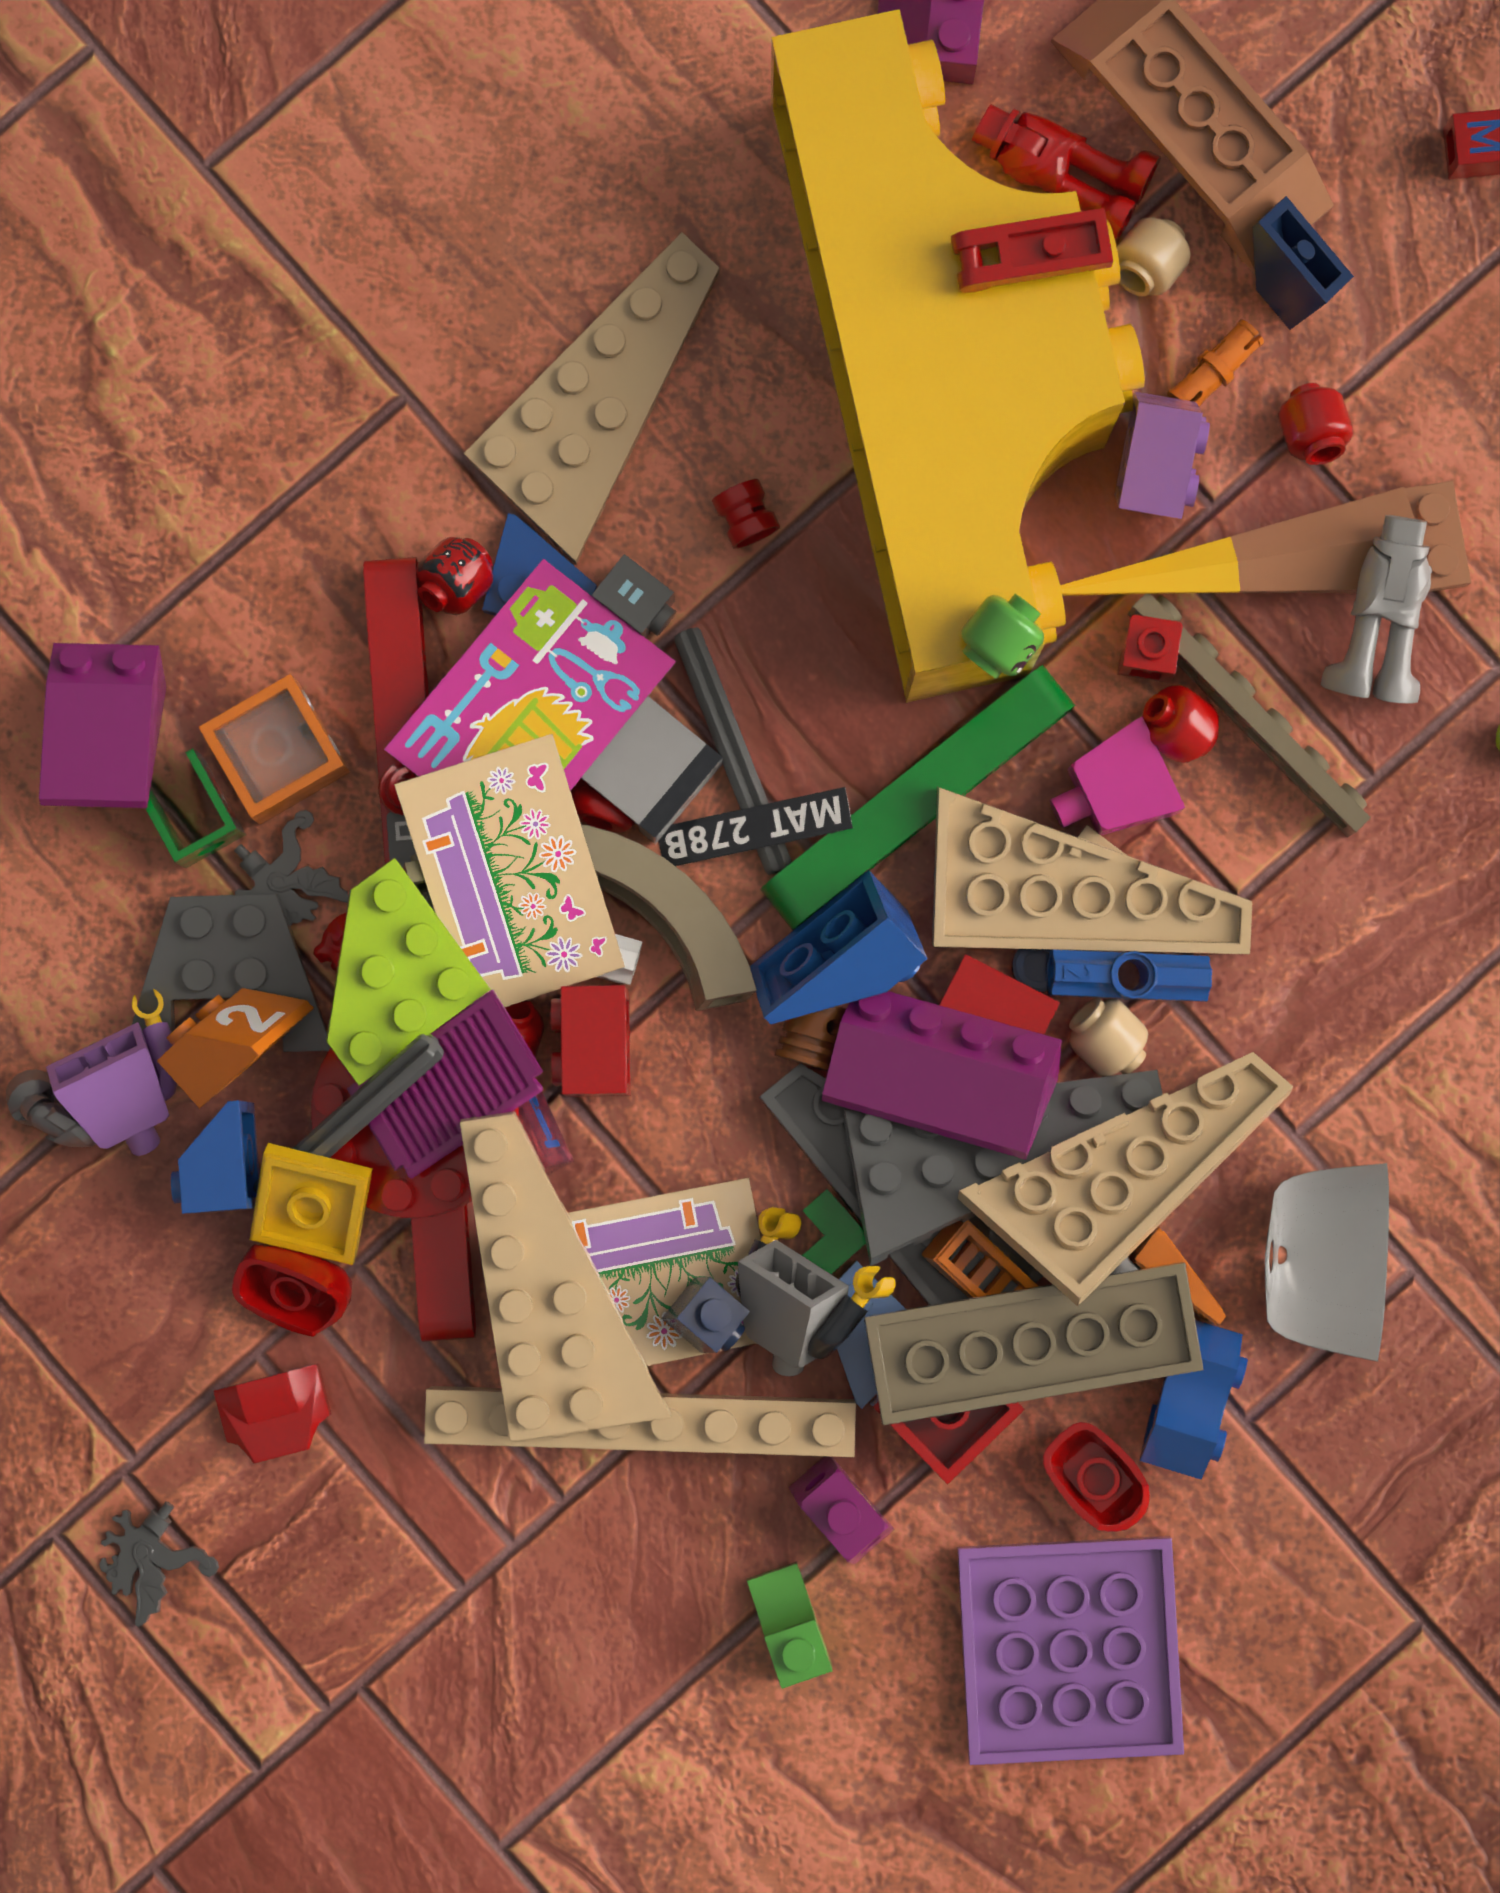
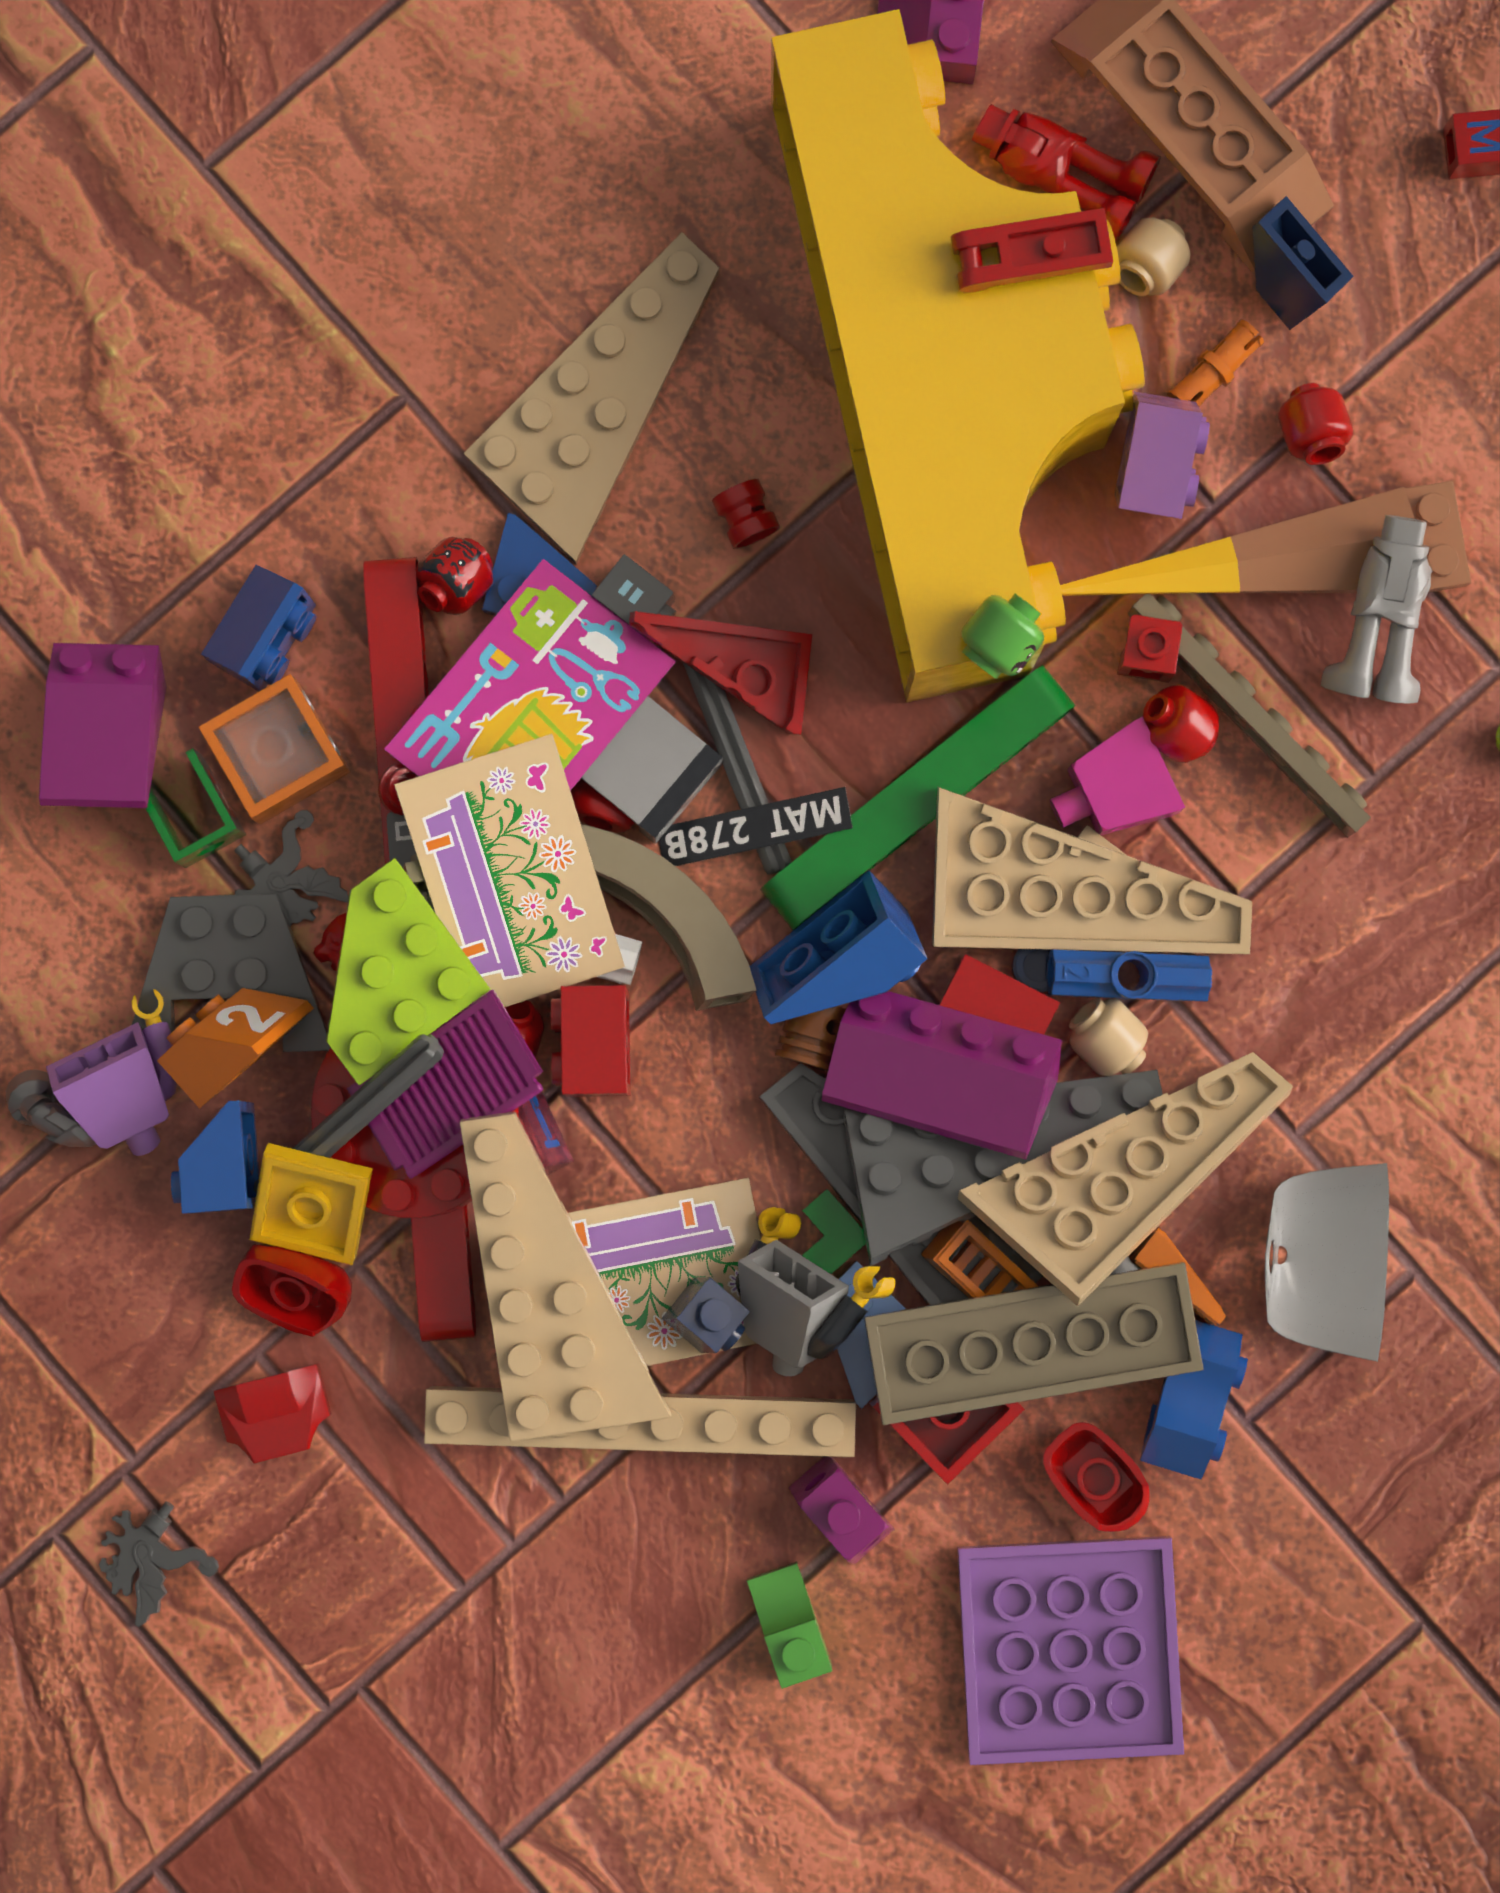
none -> blue slope [201,565,317,692]
none -> red wing [629,611,813,735]

